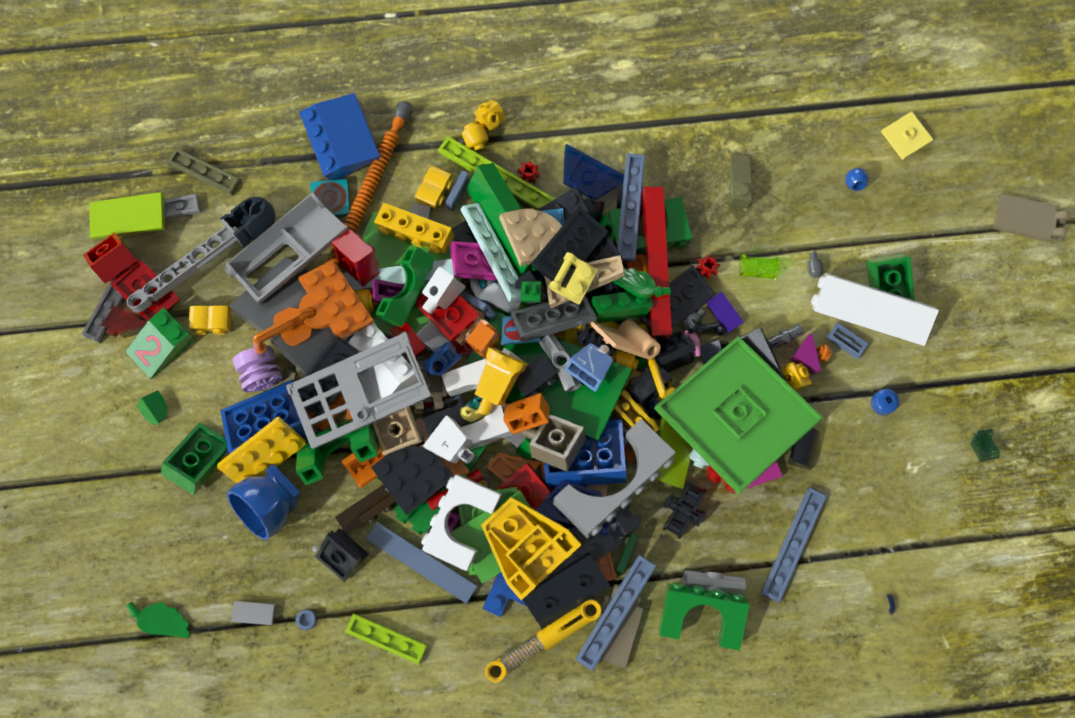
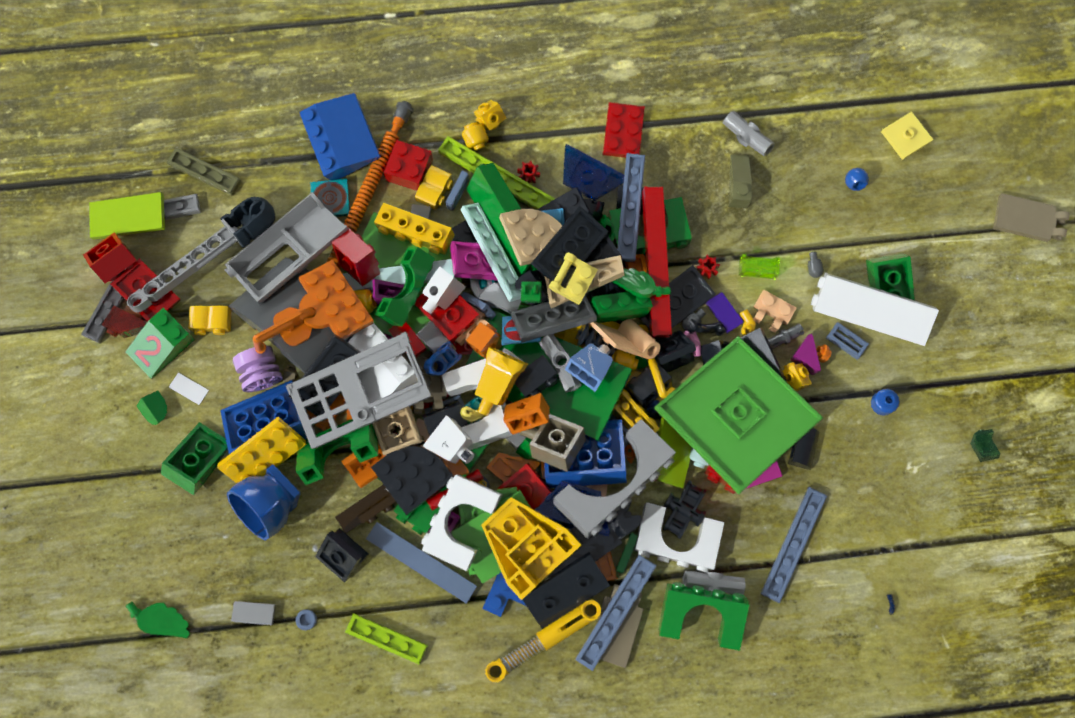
none -> white sticker [169,373,209,405]
none -> red brick [384,140,433,191]
none -> red plate [603,102,645,158]
none -> white arch [634,503,724,573]
none -> light grey piece [723,111,775,156]
none -> yellow arm [739,309,756,336]
none -> light nougat plate [753,289,796,333]

